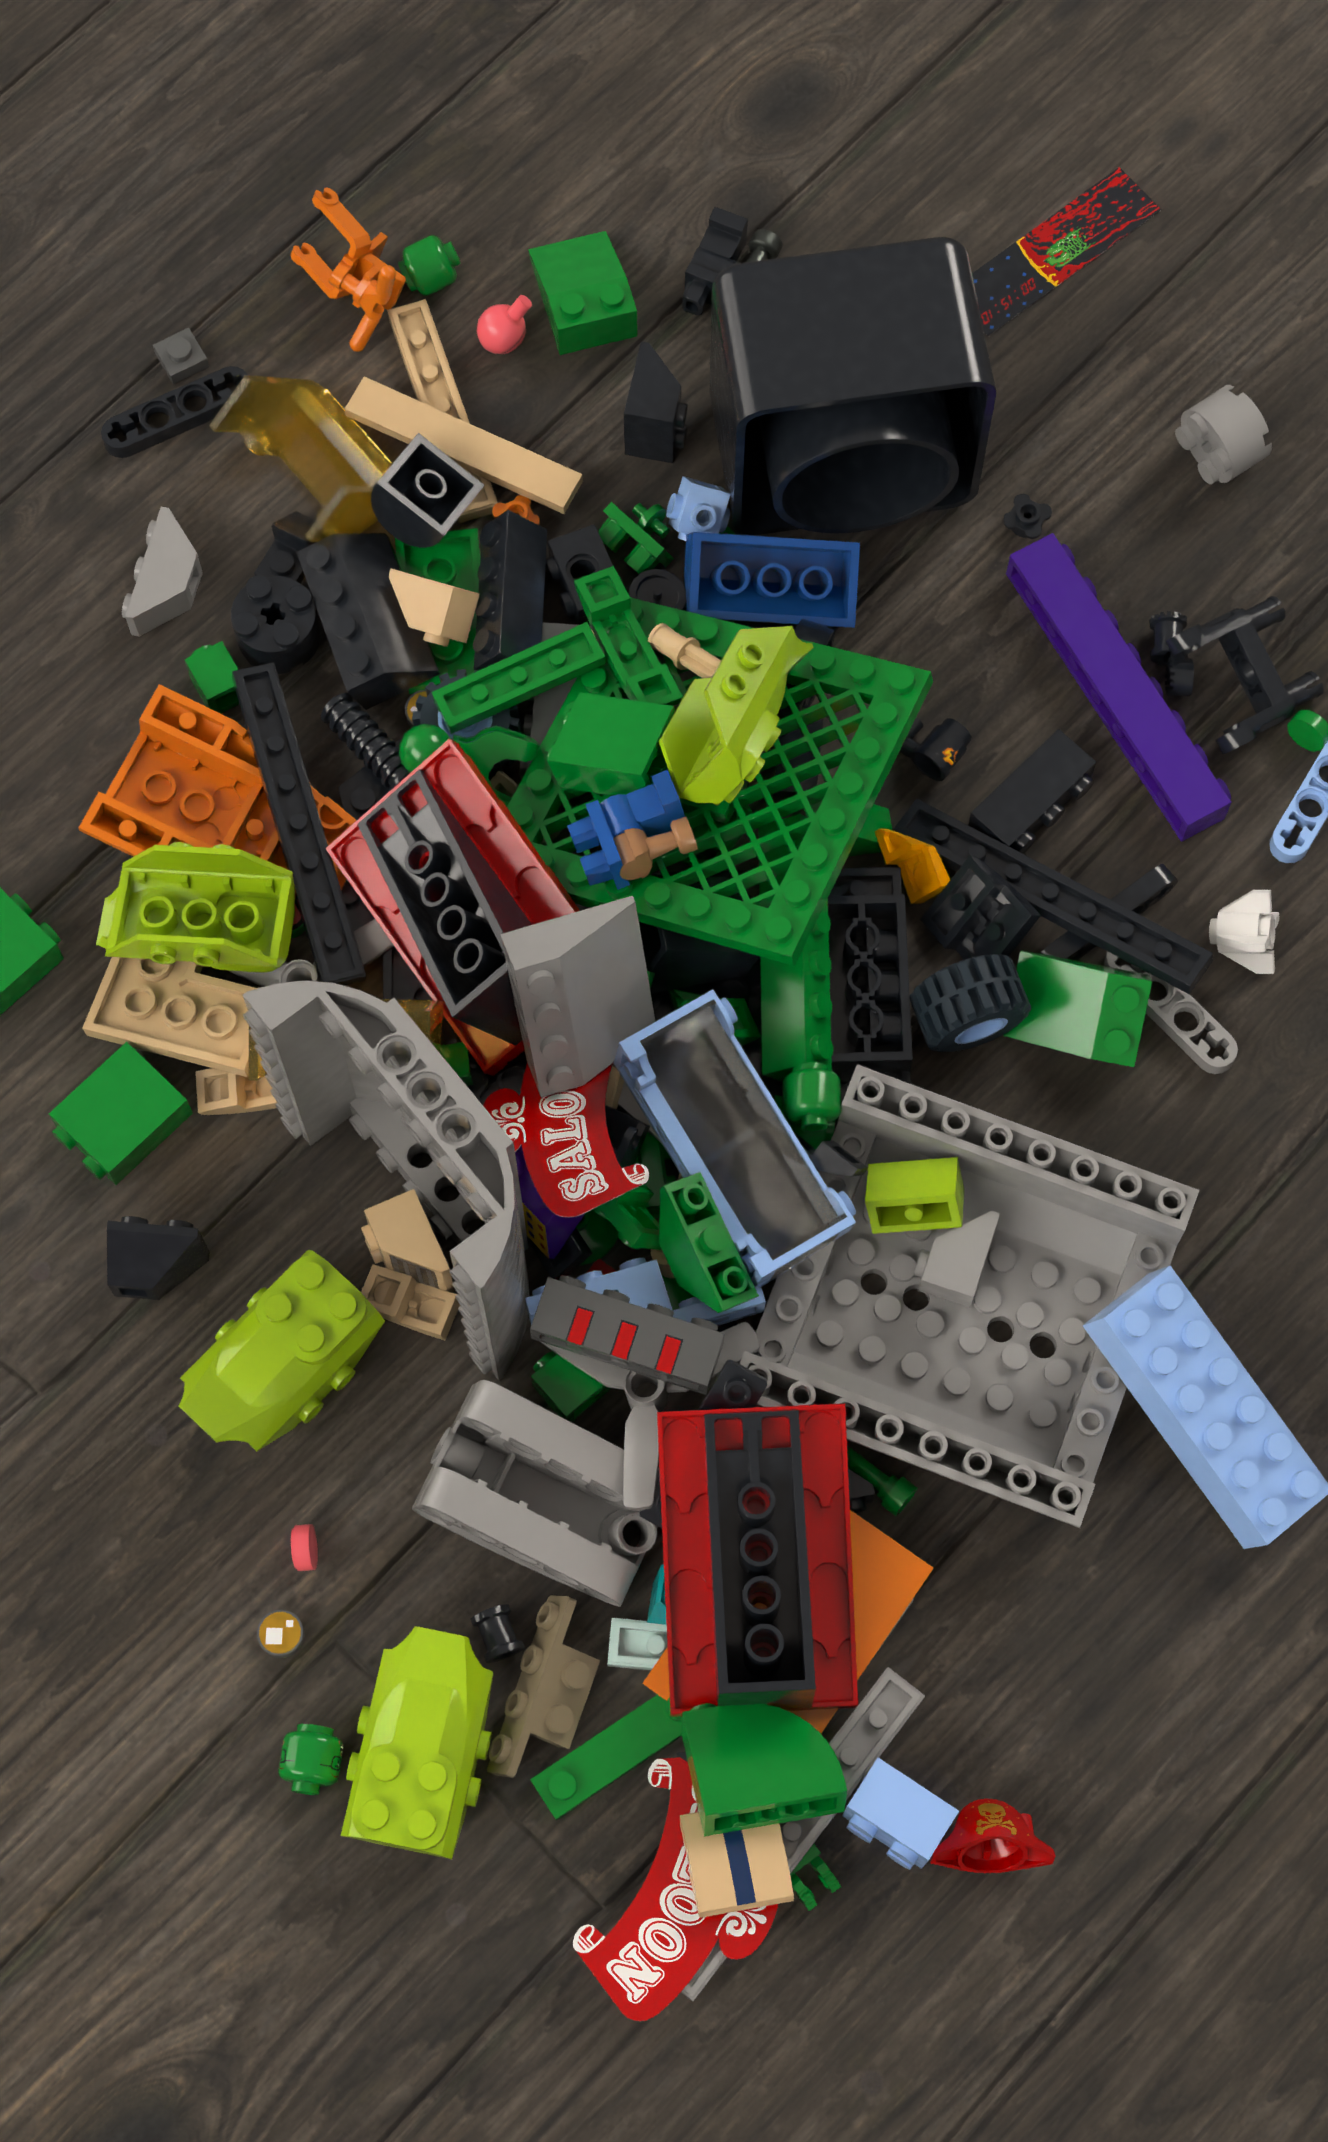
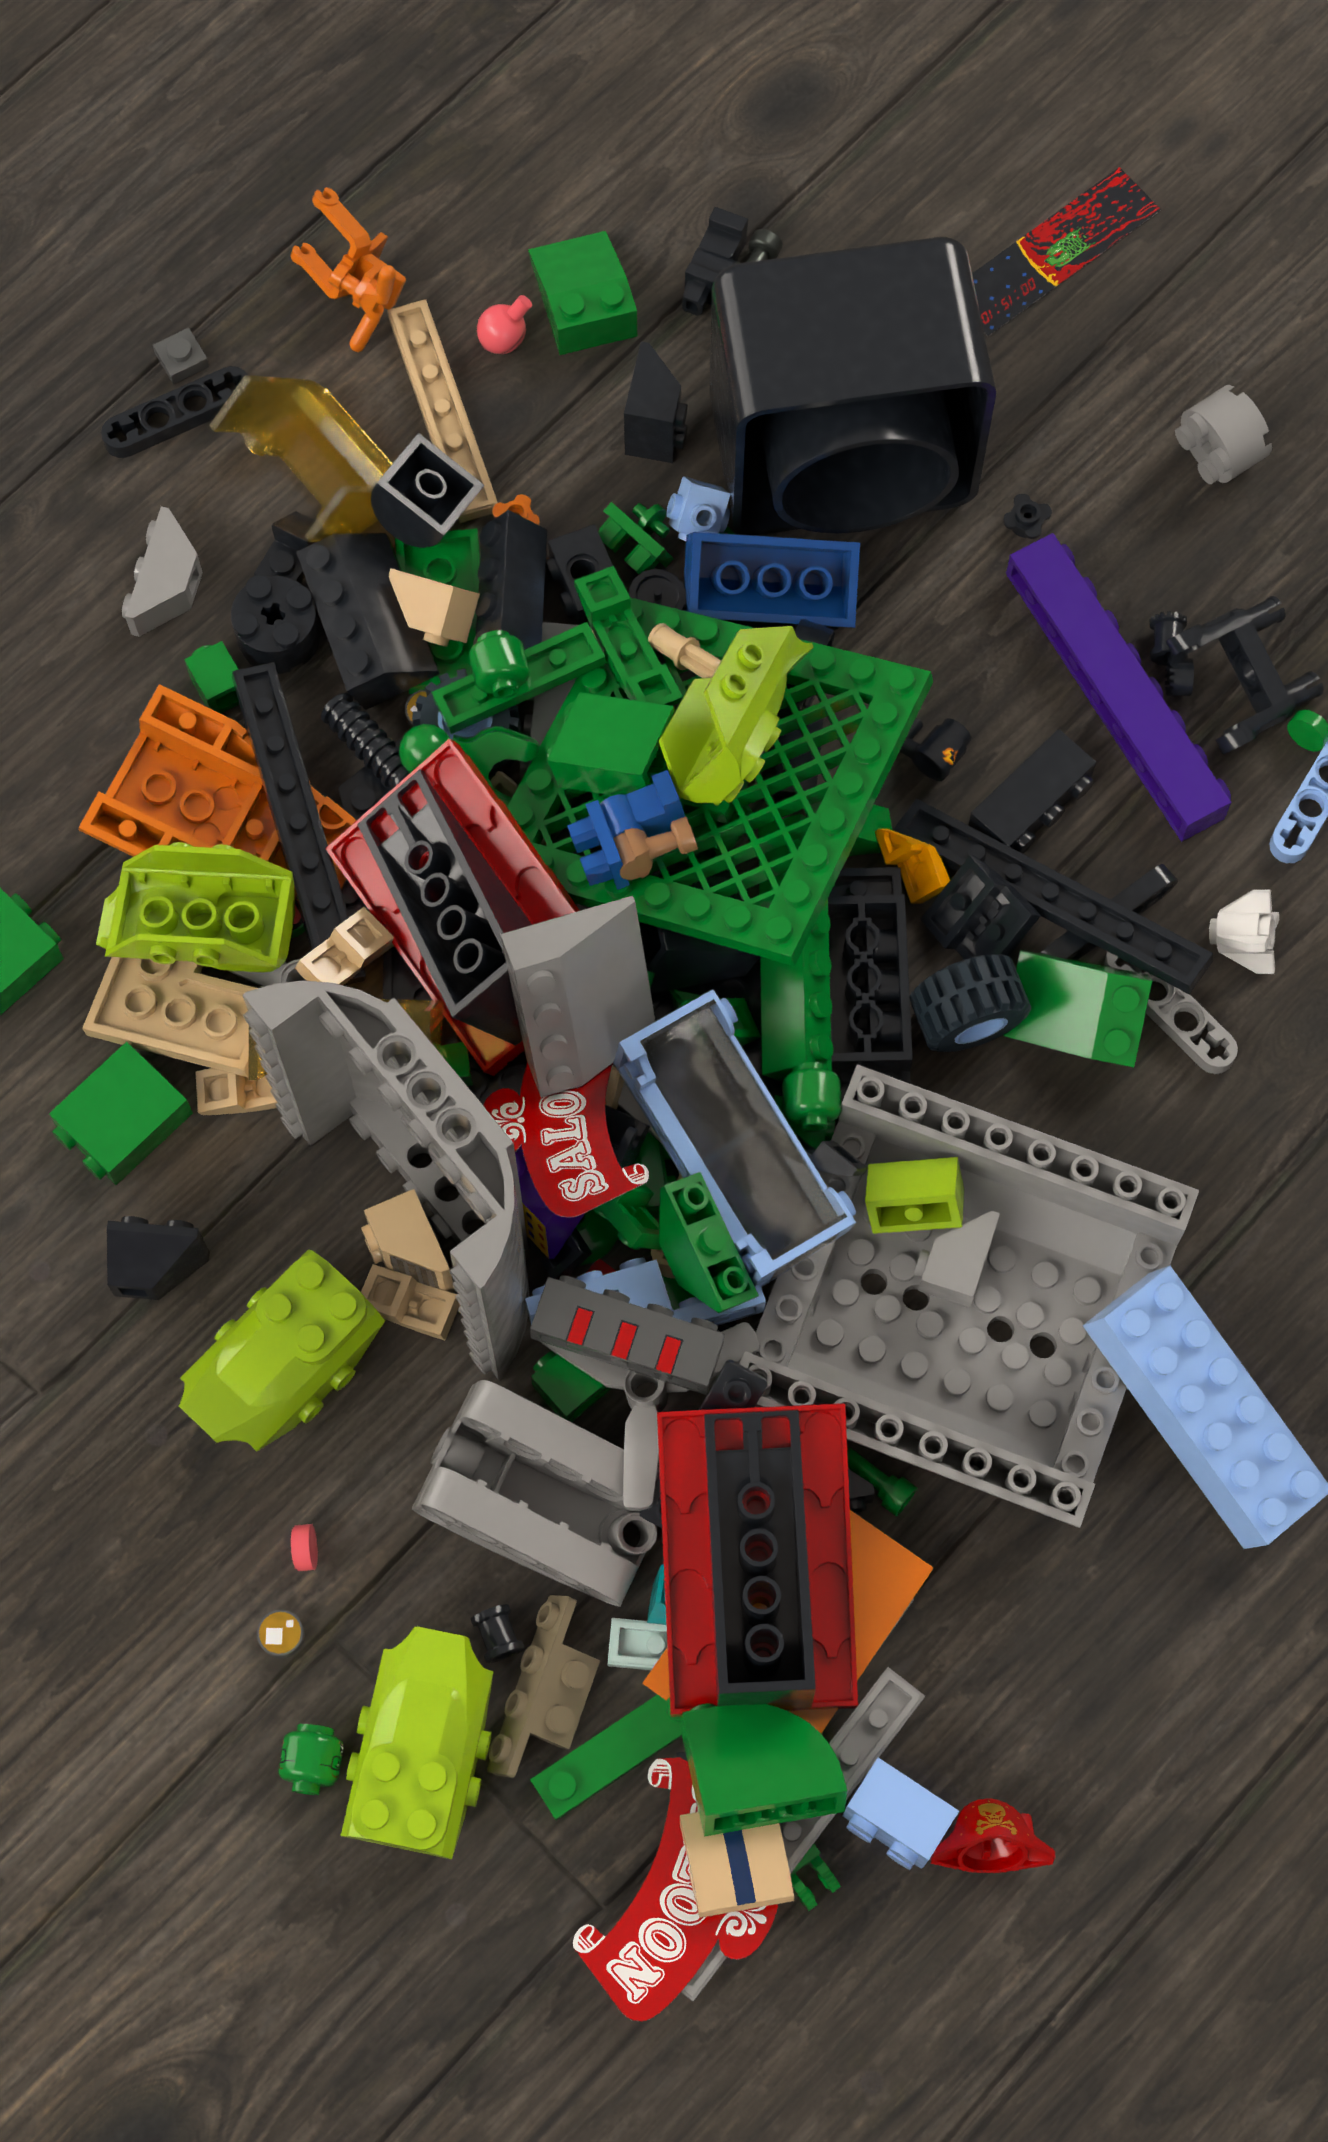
tan tile [345,376,583,514] -> none
green head [398,235,461,296] -> none
none -> tan slope [295,907,394,985]
none -> green head [469,630,530,698]

